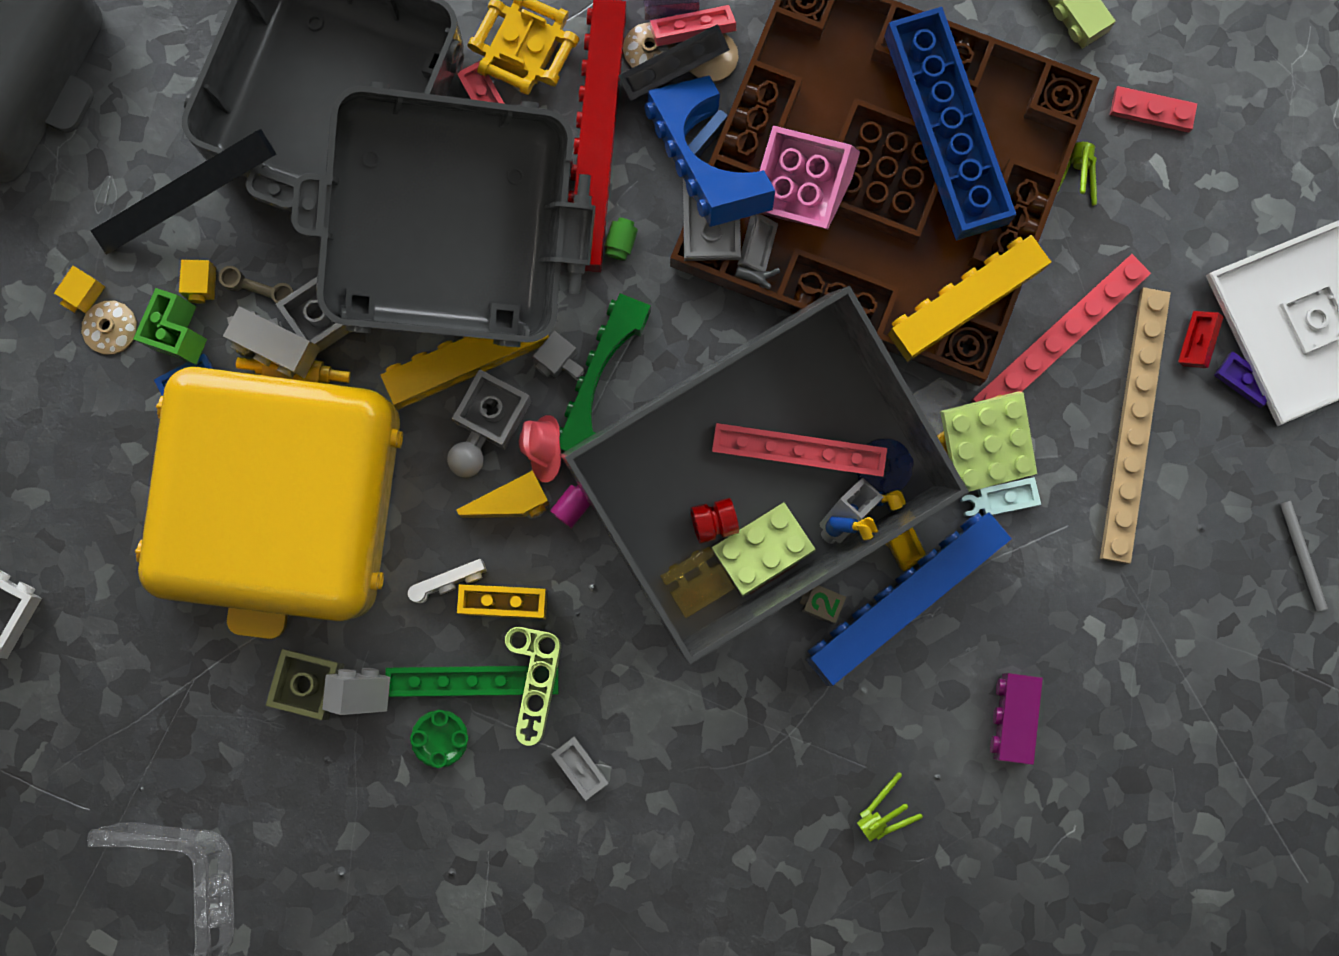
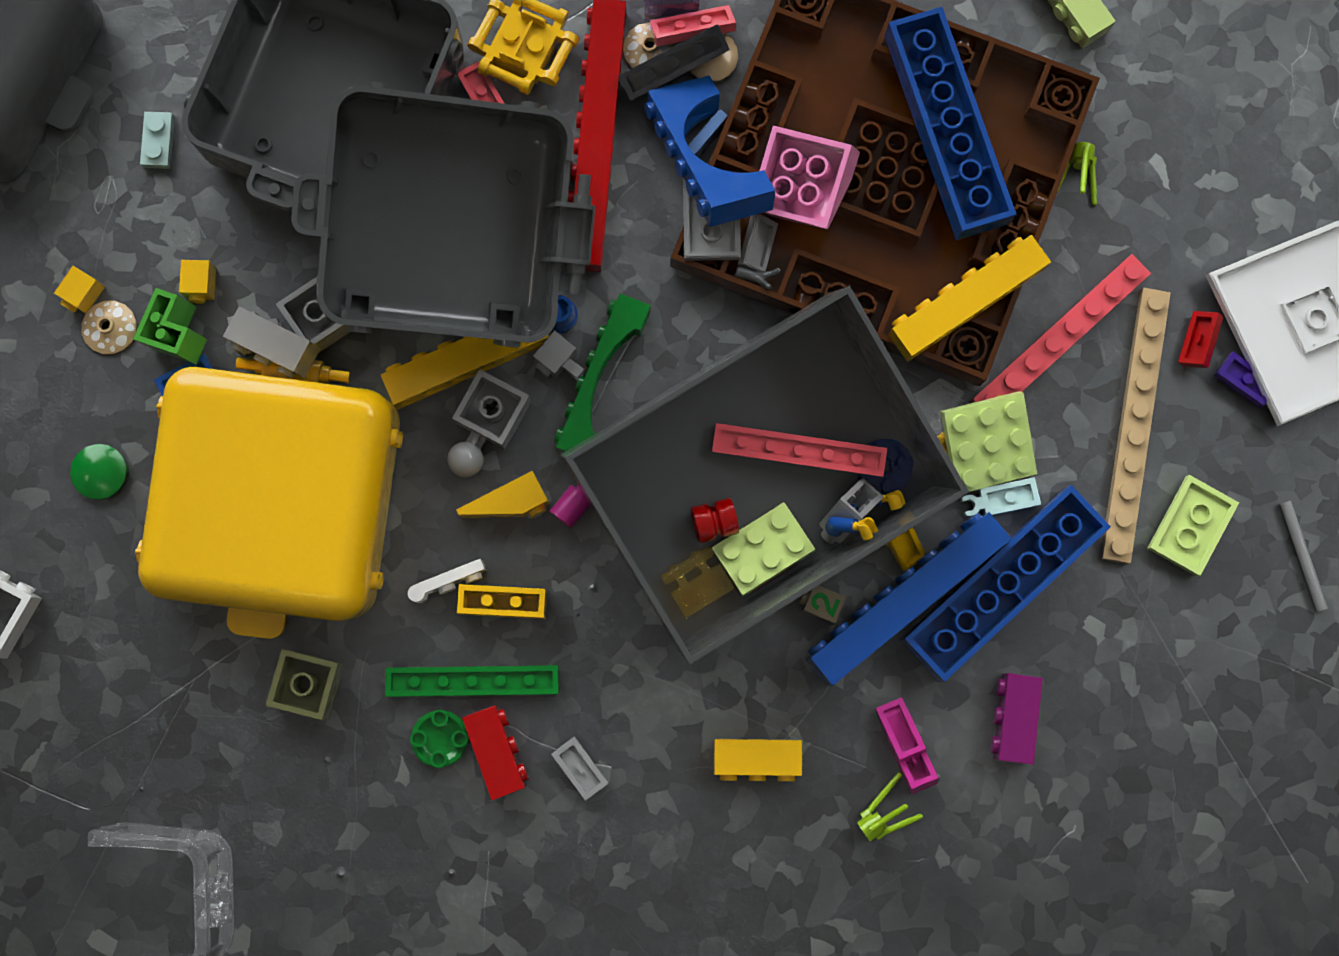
black tile [91,129,277,255] -> none
dark tan bar [219,266,294,303] -> none
light grey brick [322,668,390,715] -> none
yellowish green beam [505,627,561,746] -> none
coral piece [519,415,561,482] -> none
bright green brick [604,218,638,261] -> none
coral plate [1110,86,1197,133] -> none
none -> green dish [70,444,129,500]
none -> light aqua plate [140,112,175,169]
none -> red brick [462,705,529,800]
none -> blue piece [552,295,578,334]
none -> yellow brick [714,739,802,781]
none -> dark pink slope [876,697,938,795]
none -> blue brick [900,485,1111,682]
none -> yellowish green plate [1147,475,1239,577]

